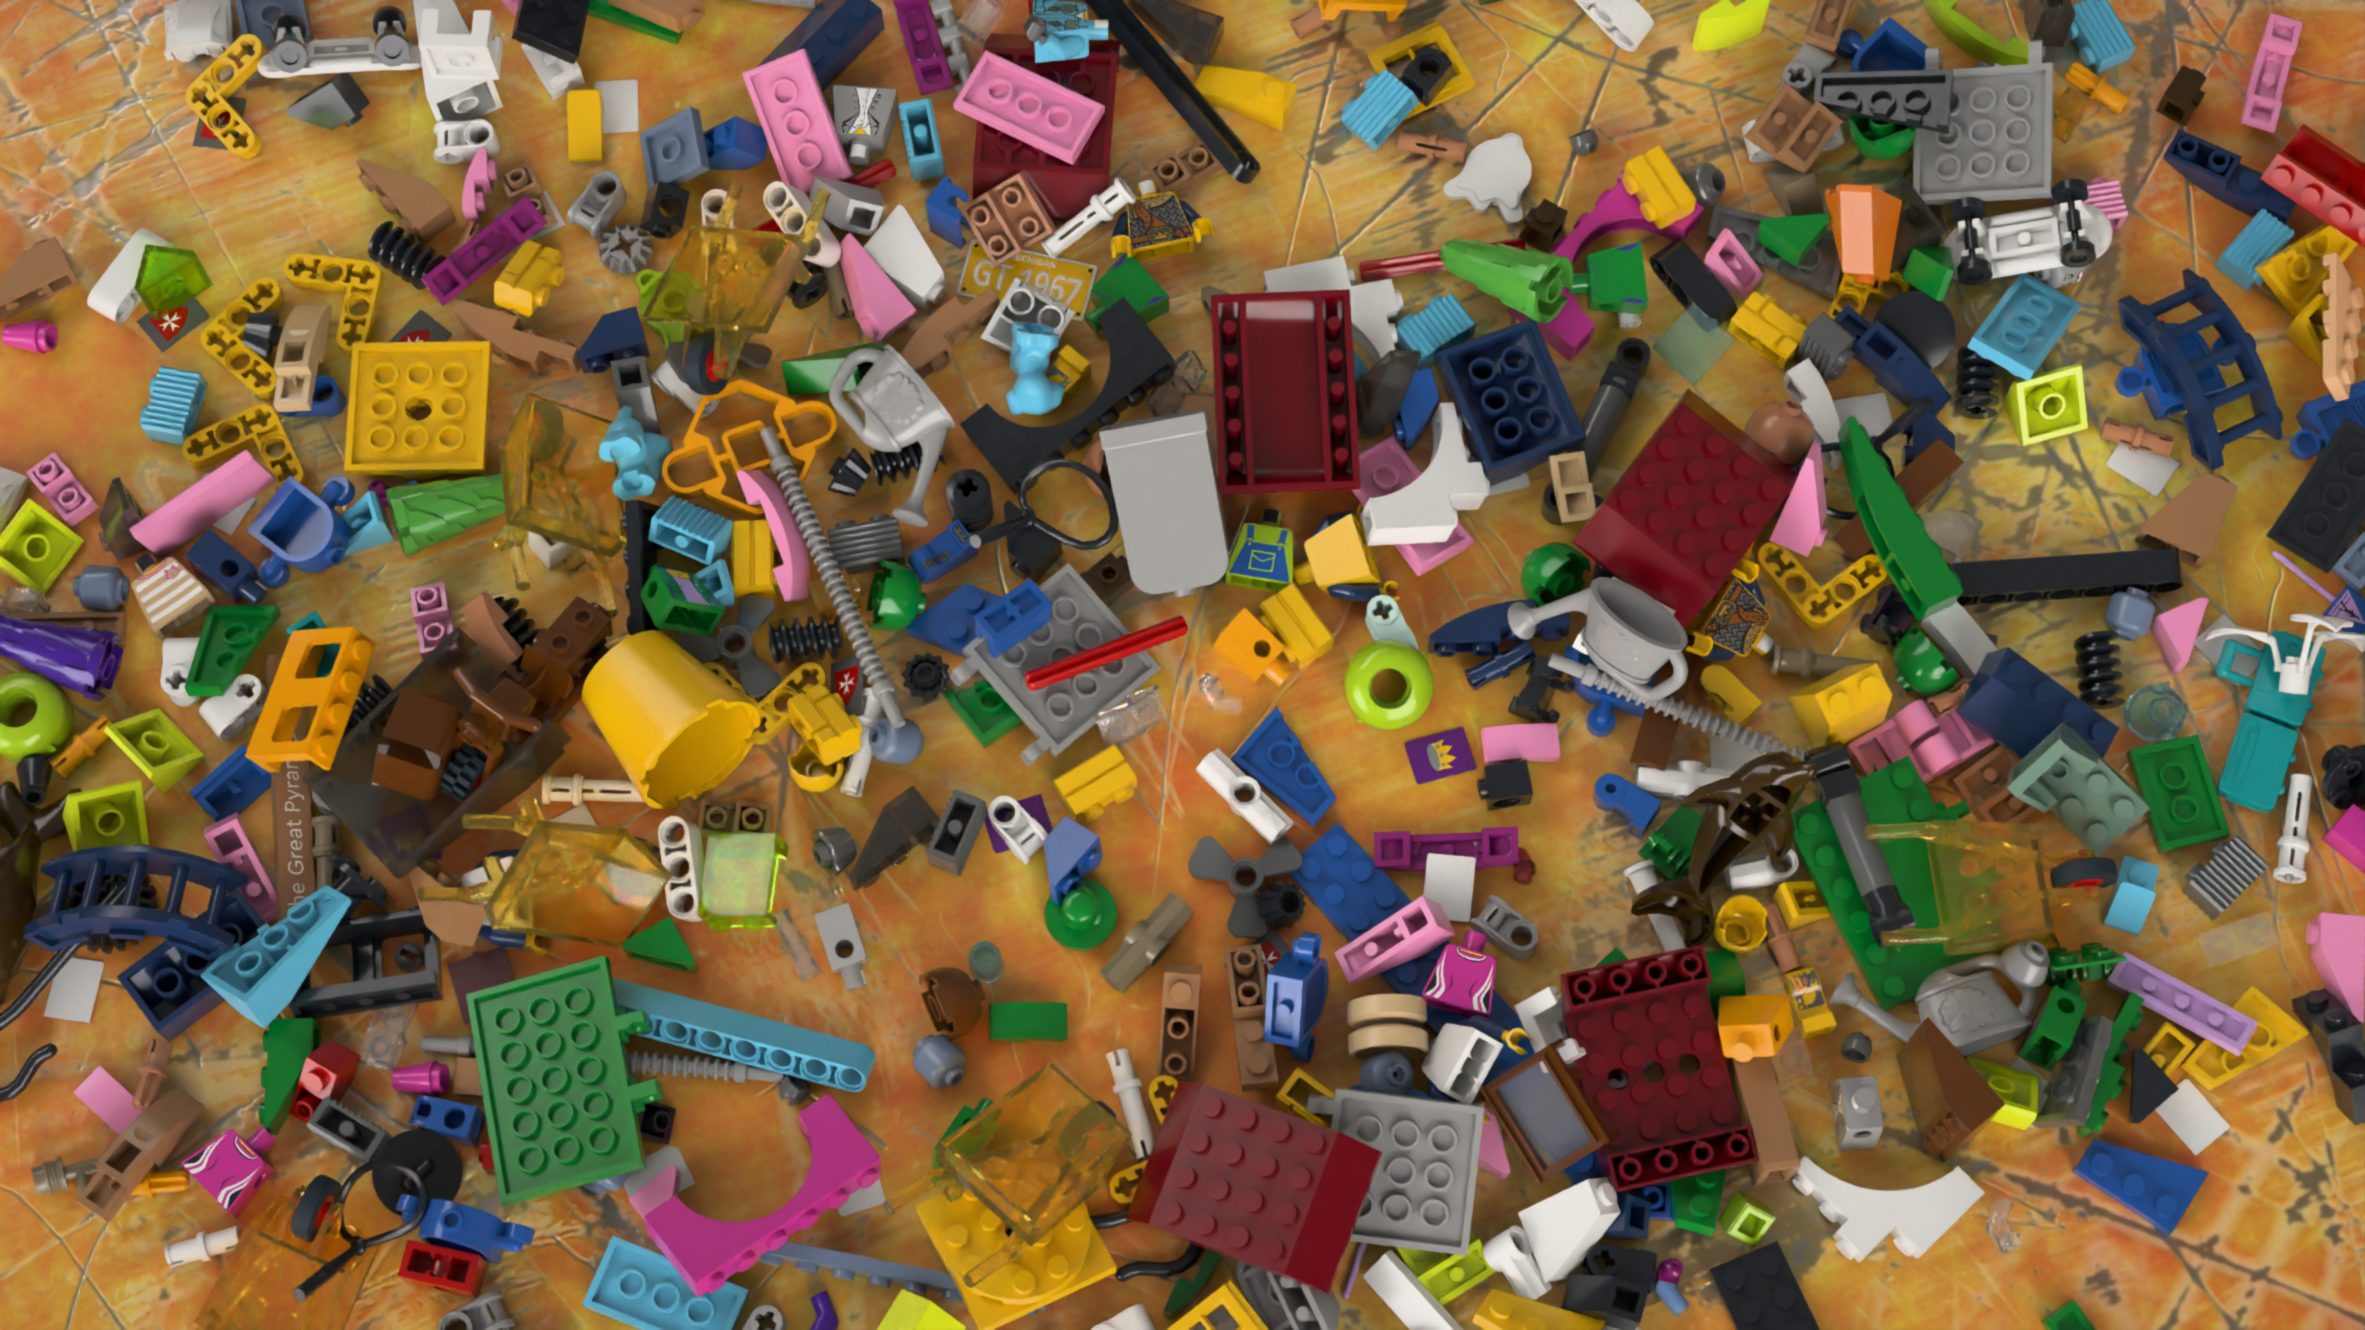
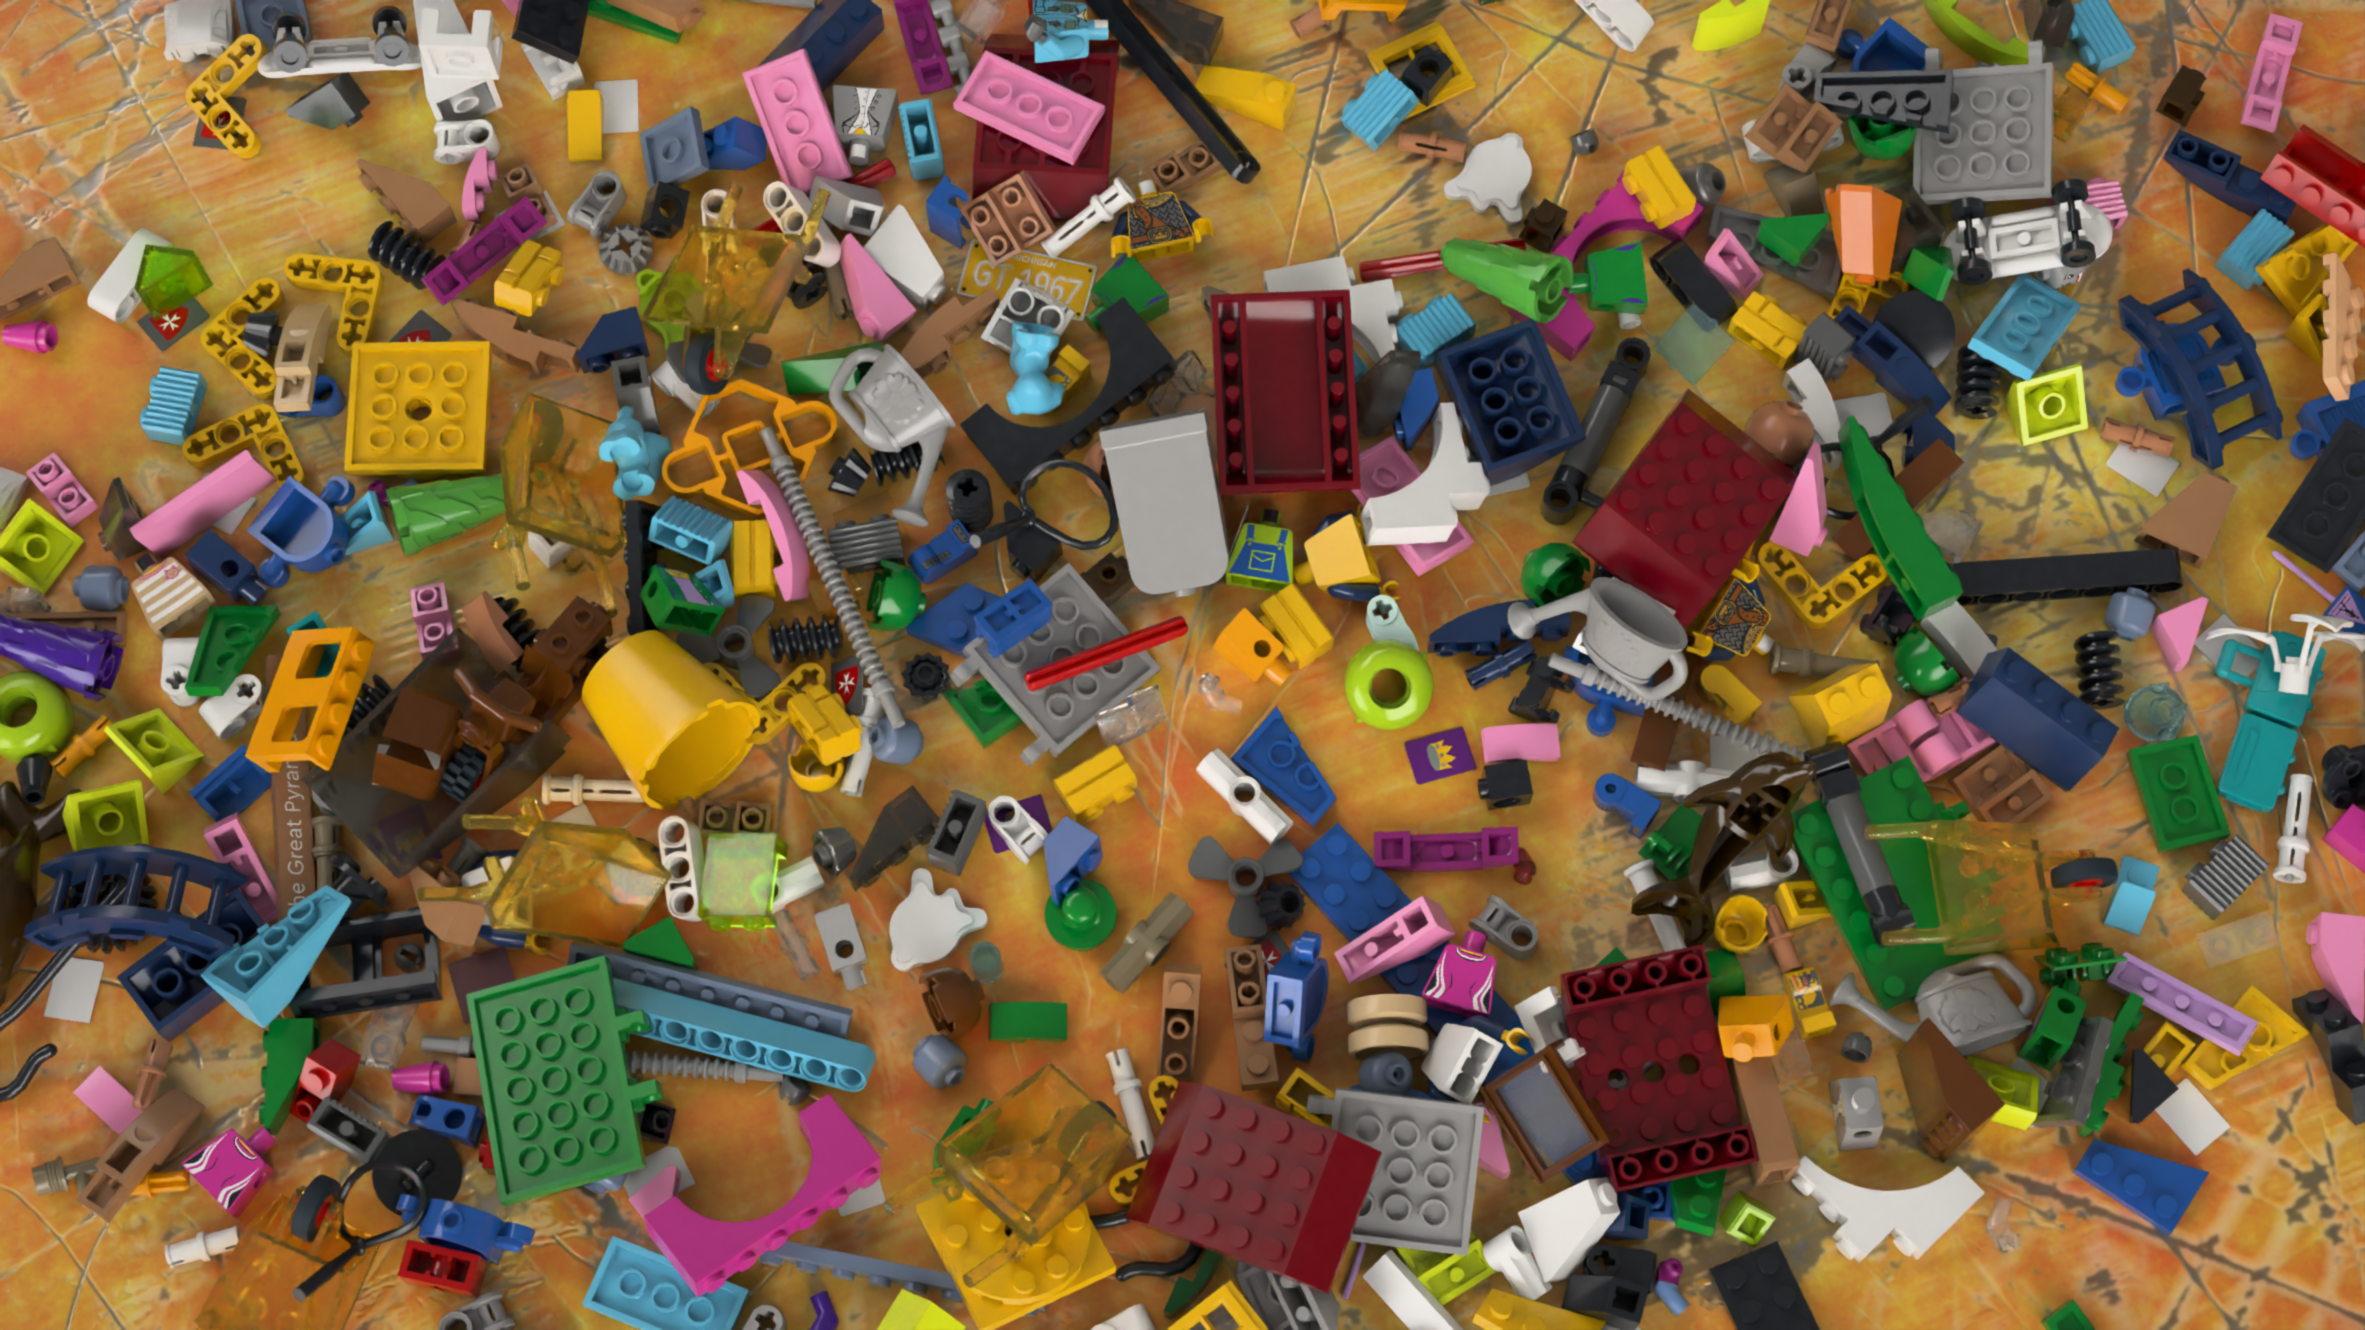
white sticker [1423,853,1476,922] -> none
tan slope [1548,451,1596,524] -> none
light grey cone [2001,940,2050,987] -> none
sand green bracket [2006,722,2151,856] -> none
none -> dark grey bush [446,835,491,877]
none -> sand blue plate [567,939,853,1040]
none -> white piece [751,856,825,914]
none -> white tile [889,868,988,972]

